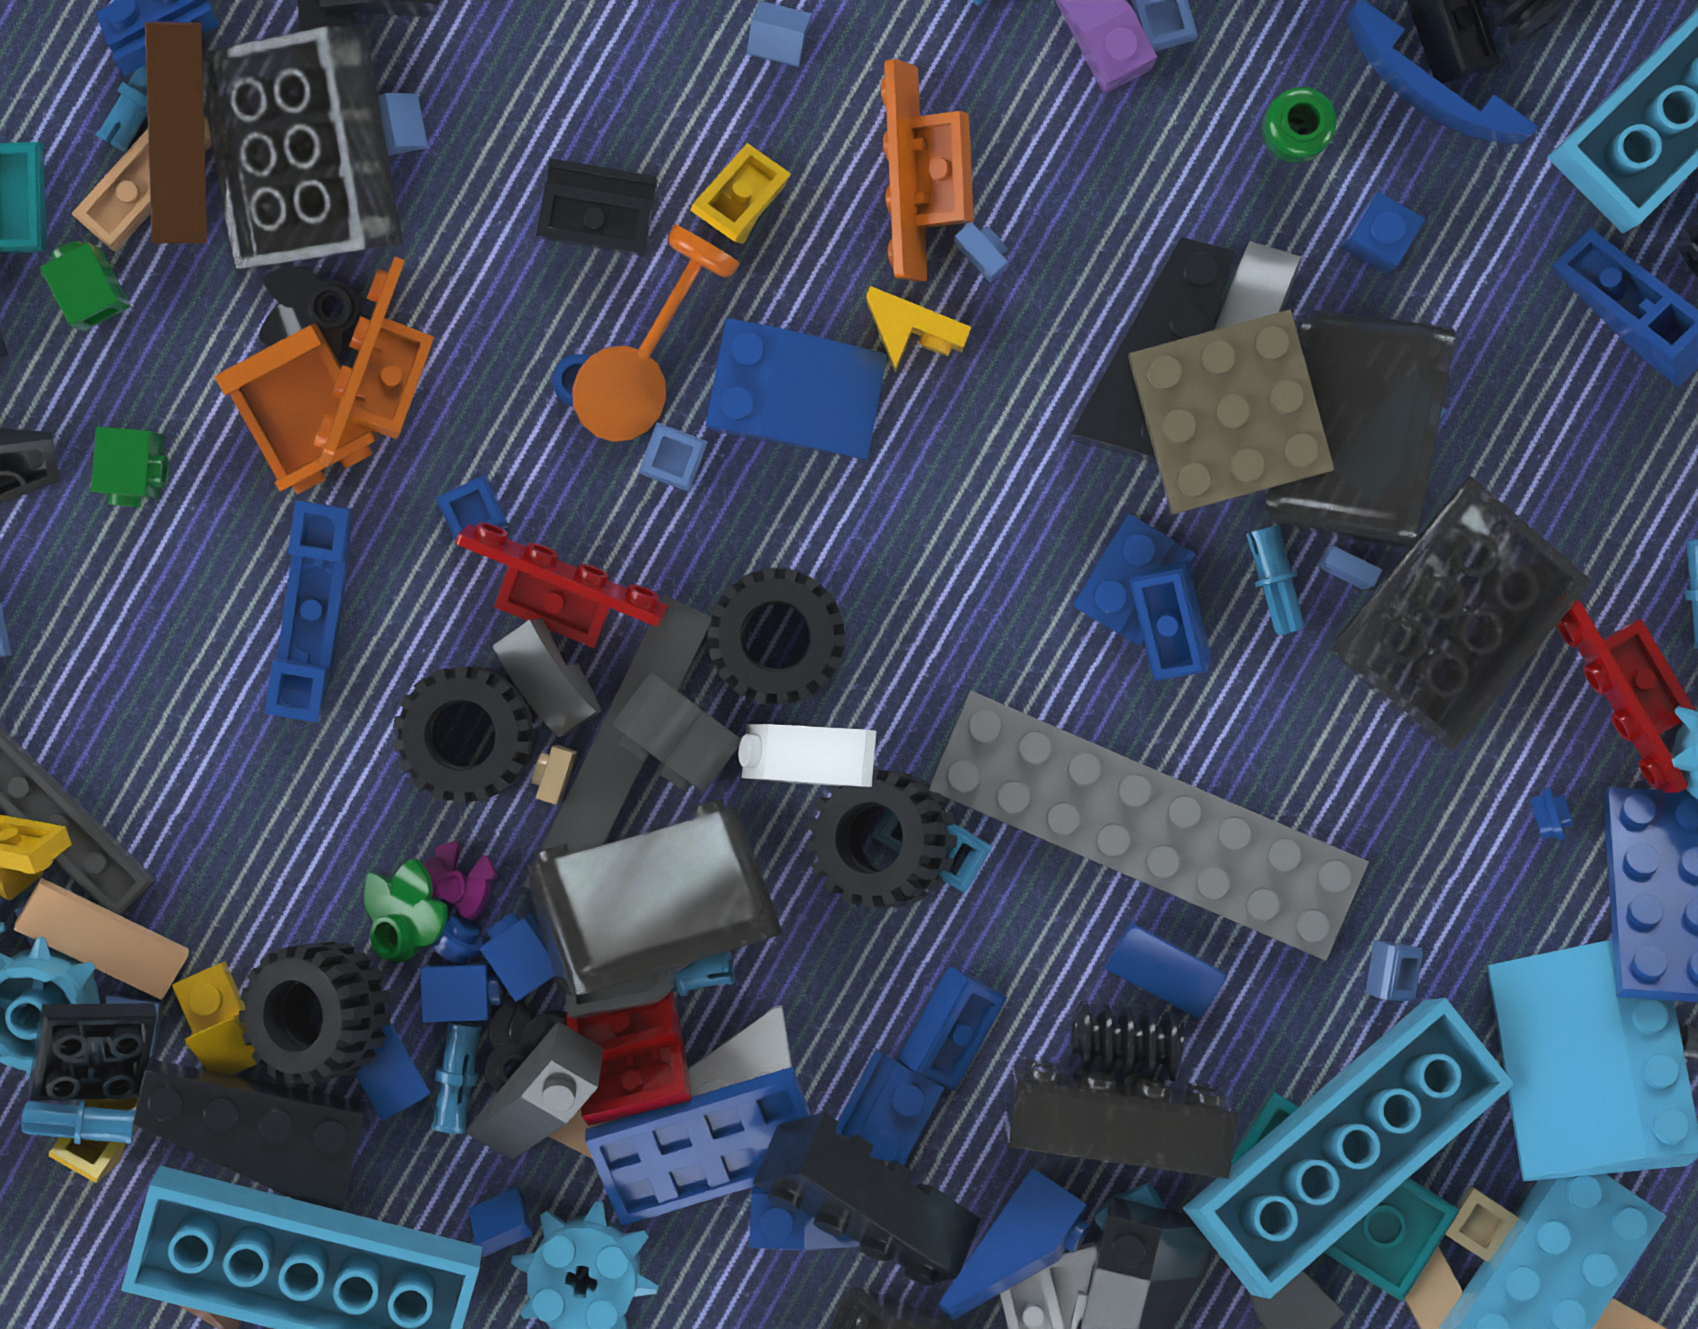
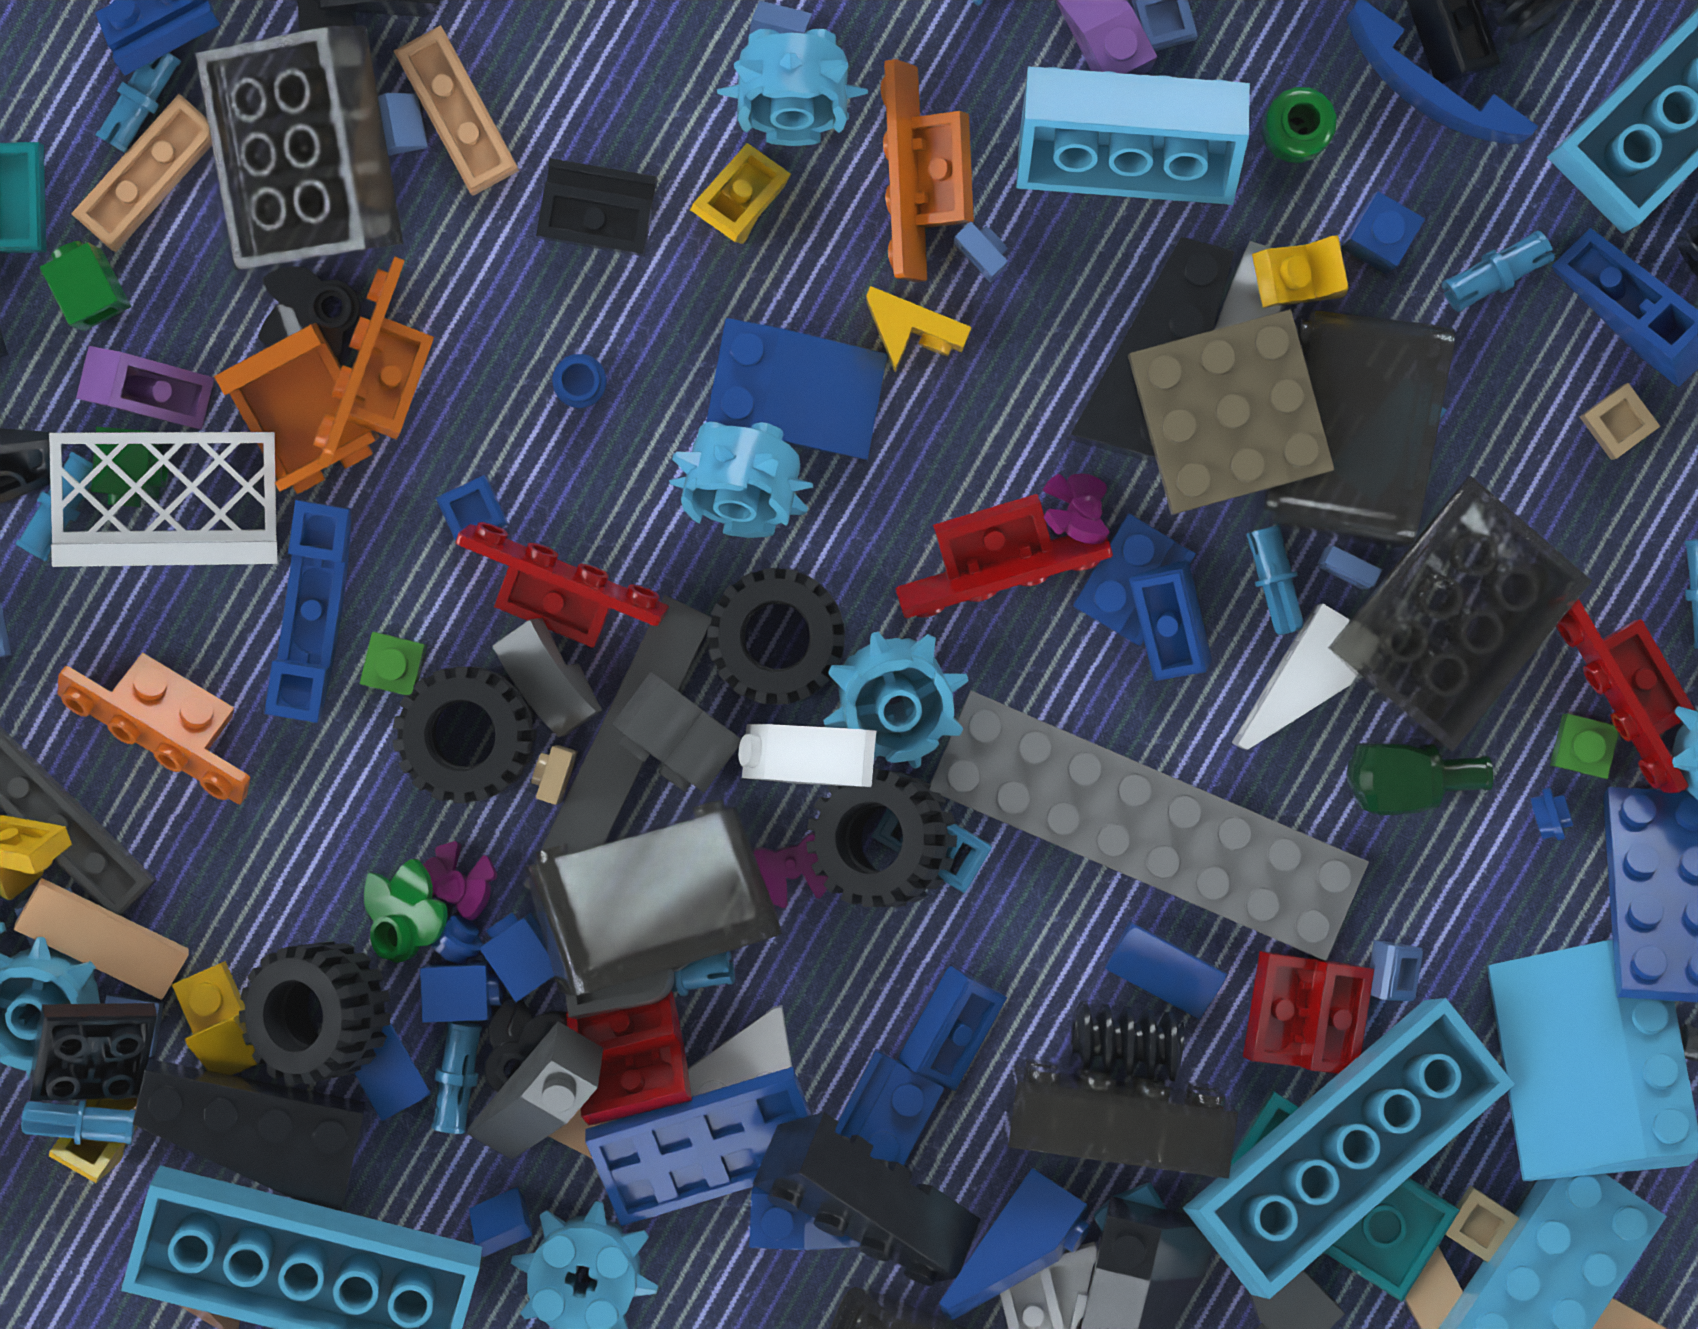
reddish brown tile [145,21,207,243] -> none
orange piece [572,224,740,442] -> none
medium blue tile [638,423,708,493] -> none
none -> dark azure pin [15,451,93,562]
none -> white fence [49,432,277,567]
none -> orange bracket [58,652,250,805]
none -> medium lavender slope [76,346,214,430]
none -> bright green plate [359,632,428,695]
none -> light nougat tile [394,25,520,196]
none -> medium azure brick [669,422,813,538]
none -> medium azure brick [717,29,868,146]
none -> magenta piece [752,832,828,908]
none -> medium azure brick [823,632,969,768]
none -> red bracket [895,494,1113,618]
none -> medium azure brick [1016,66,1250,205]
none -> magenta piece [1042,473,1110,544]
none -> white slope [1232,604,1379,750]
none -> red slope [1243,951,1375,1074]
none -> yellow slope [1252,235,1349,308]
none -> dark green piece [1346,742,1493,815]
none -> dark azure pin [1442,230,1555,312]
none -> bright green plate [1550,713,1619,779]
none -> tan plate [1579,383,1661,460]

